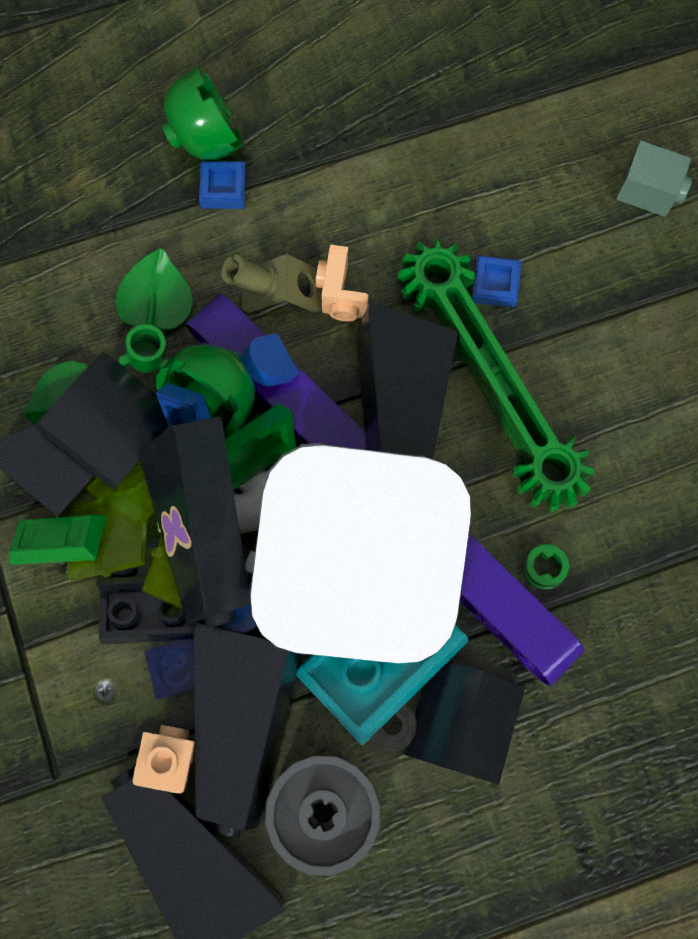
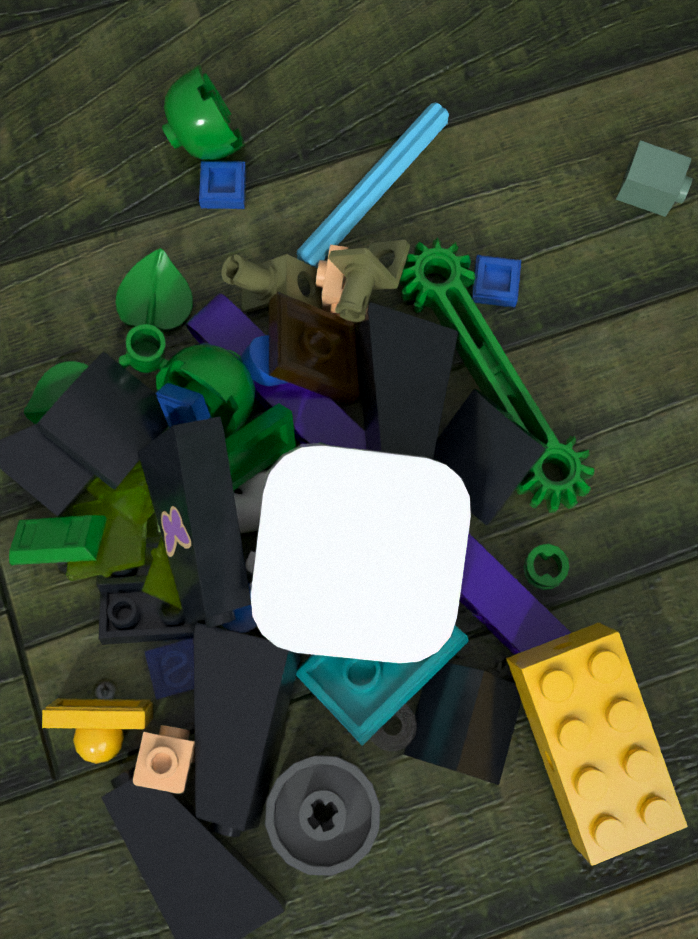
none -> yellow tile [42,698,153,764]
none -> dark brown tile [269,291,359,405]
none -> medium azure axle [296,102,449,268]
none -> olive bracket [328,240,410,322]
none -> black slope [433,388,548,525]
none -> yellow brick [506,623,688,866]

